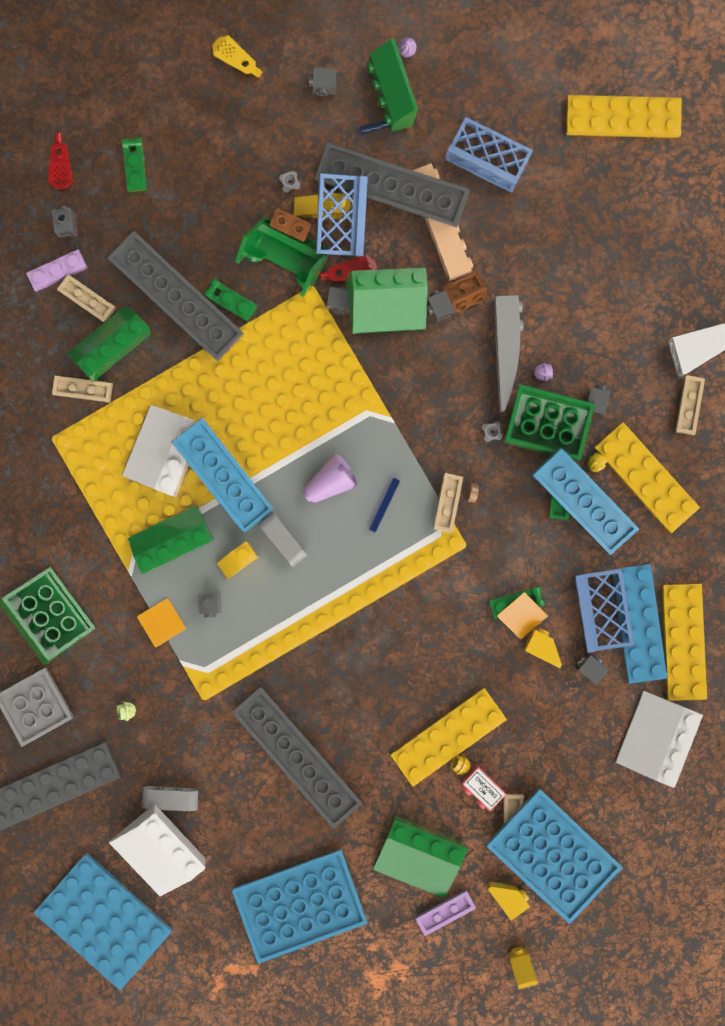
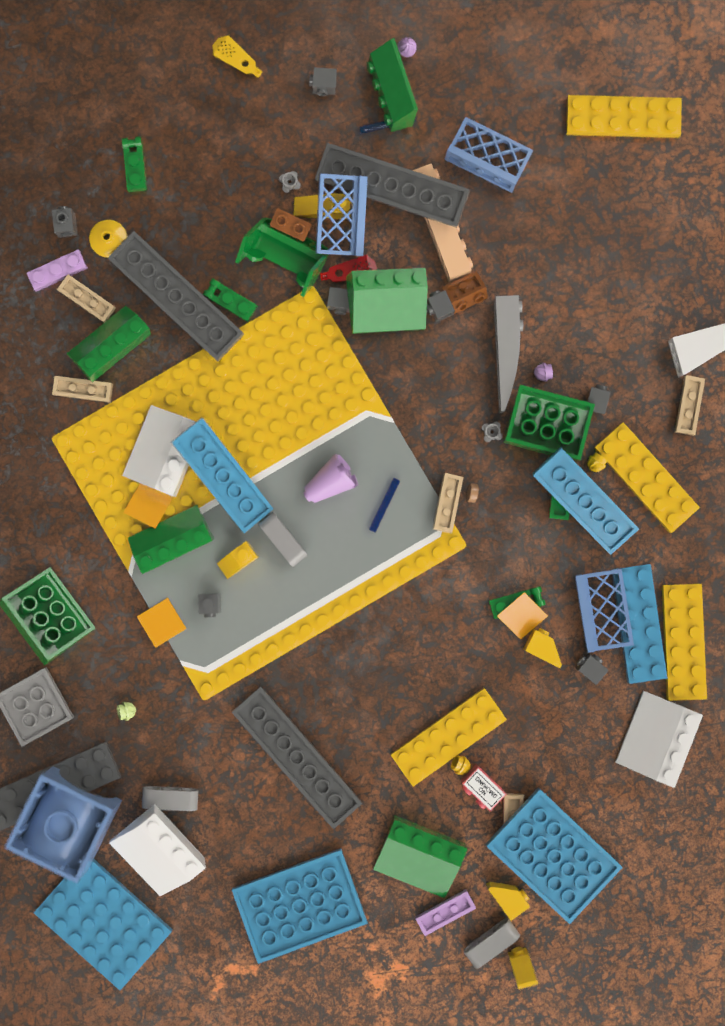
red piece [48,133,74,189] -> none
none -> medium blue piece [5,766,122,883]
none -> yellow dish [89,220,127,258]
none -> light orange sticker [123,483,173,529]
none -> light grey beam [463,918,520,969]

